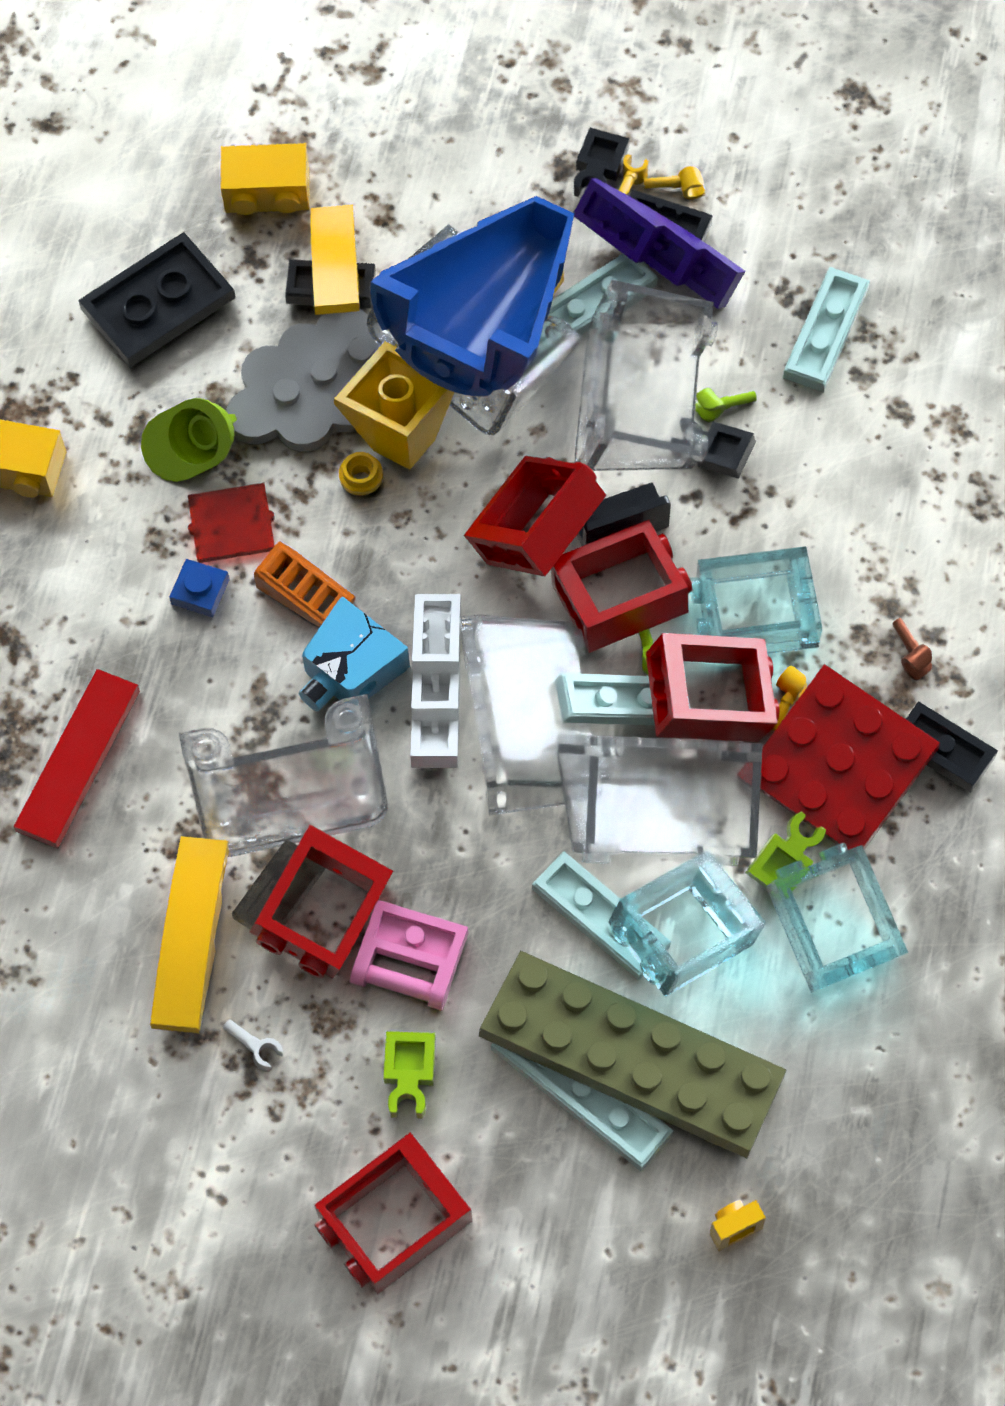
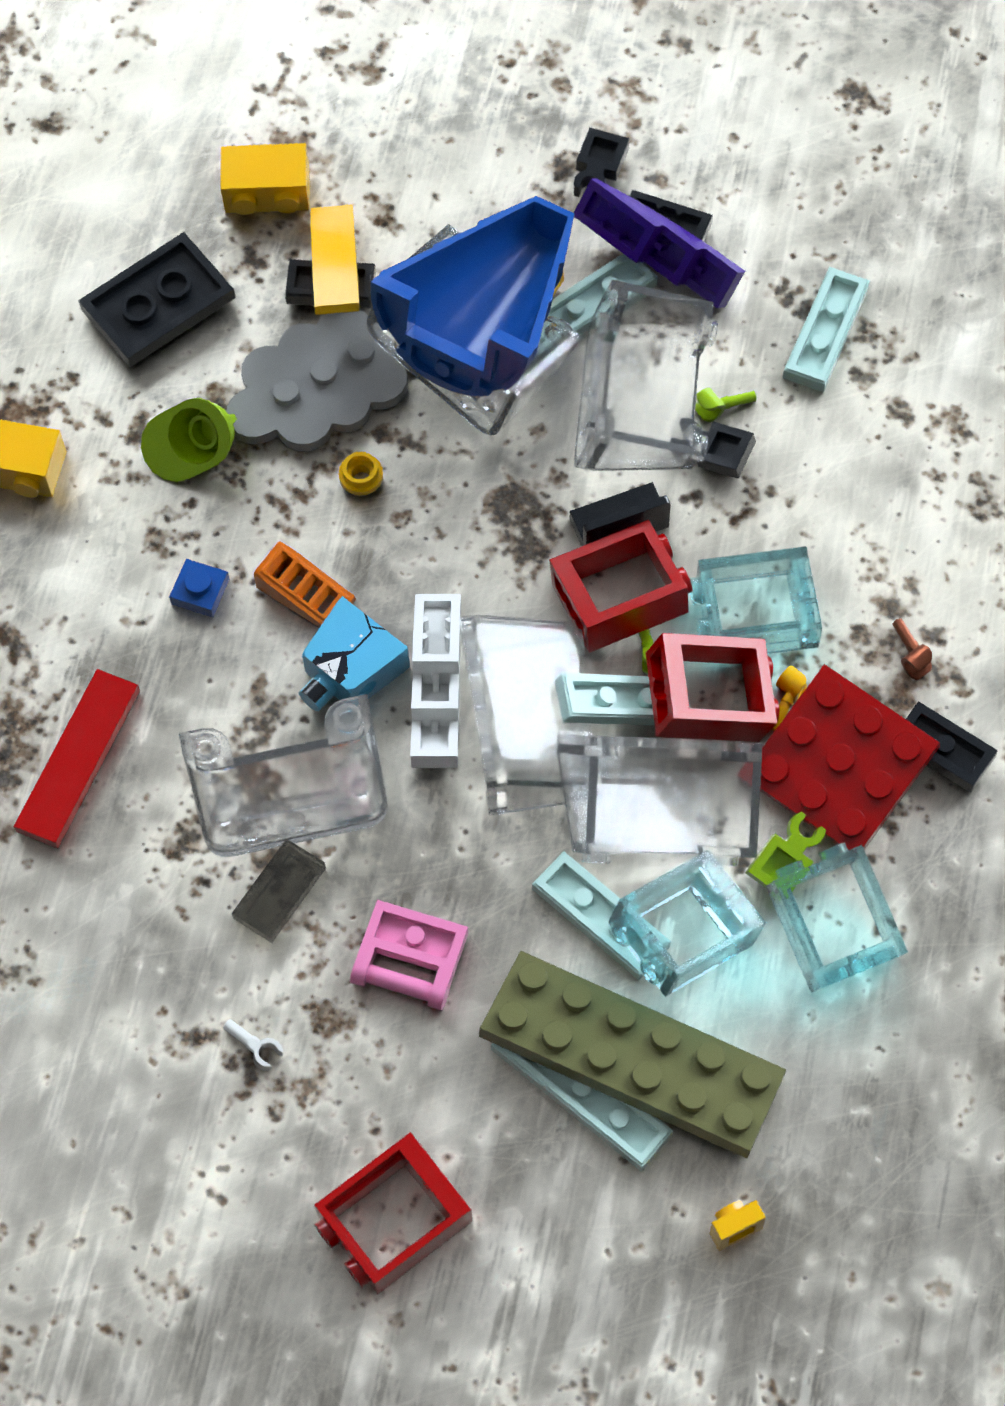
yellow slope [150,836,229,1033] -> none
clear red piece [188,483,275,563] -> none
red window [250,825,393,978] -> none
yellow slope [334,341,454,470] -> none
lime plate [383,1031,436,1119] -> none
red window [464,456,607,577] -> none
yellow hand [619,154,649,195] -> none
yellow hand [644,166,705,200] -> none

